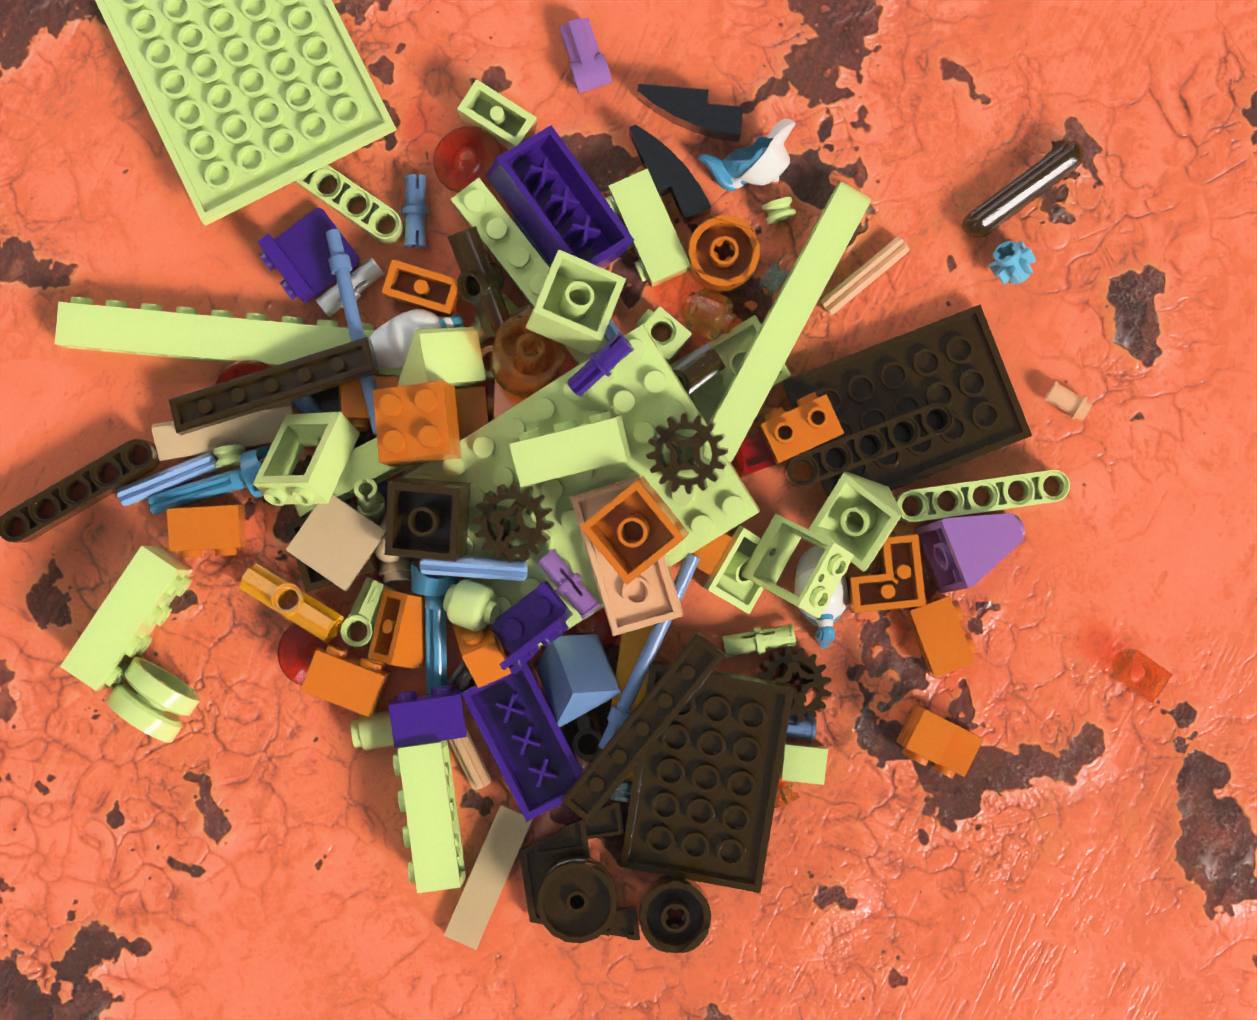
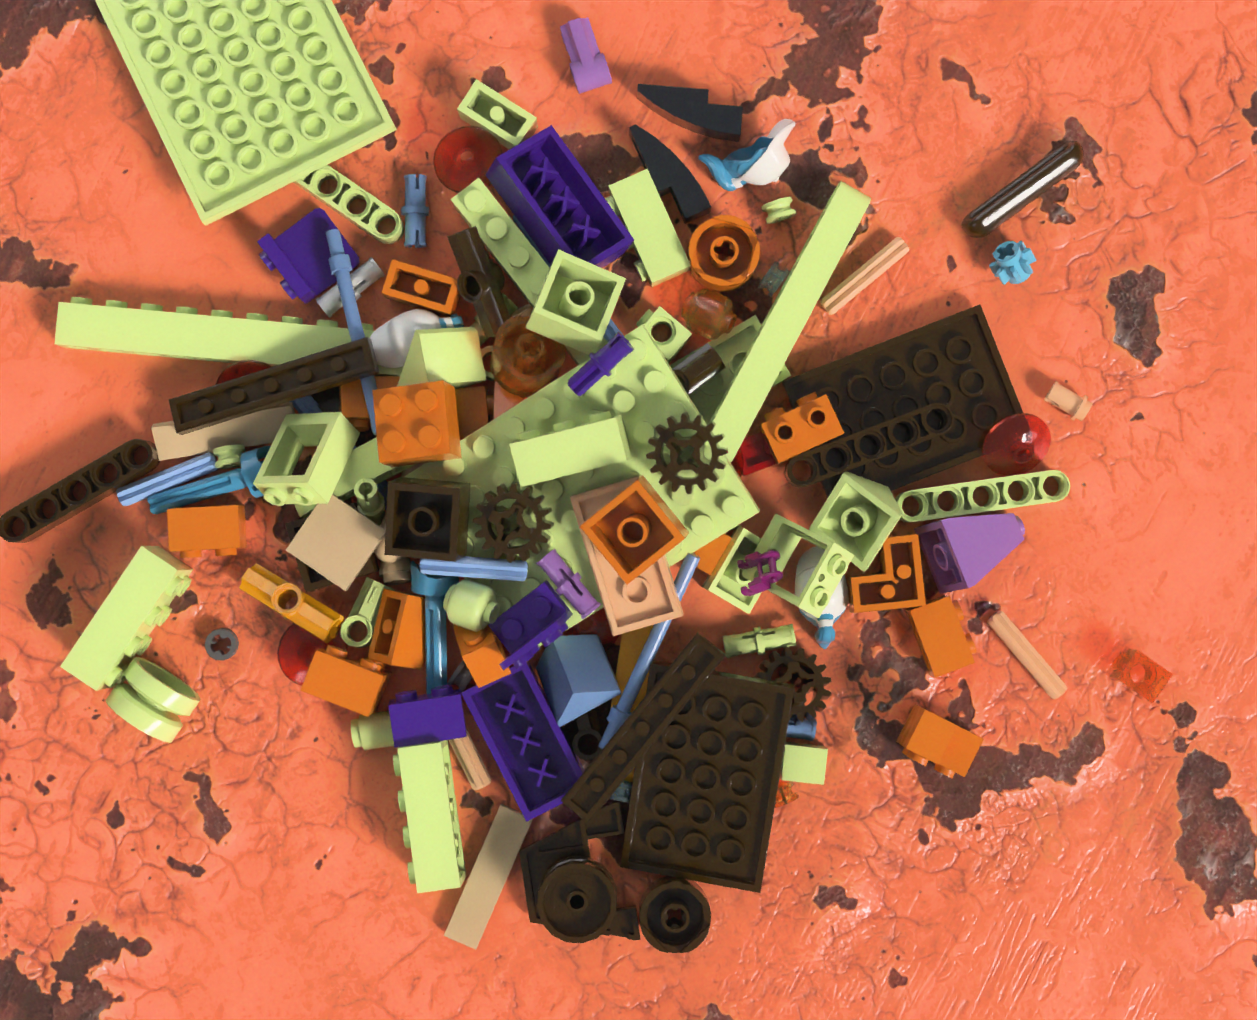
none -> dark grey bush [205,628,239,661]
none -> magenta piece [737,550,783,596]
none -> clear red dish [982,413,1051,476]
none -> light nougat axle [987,611,1067,699]

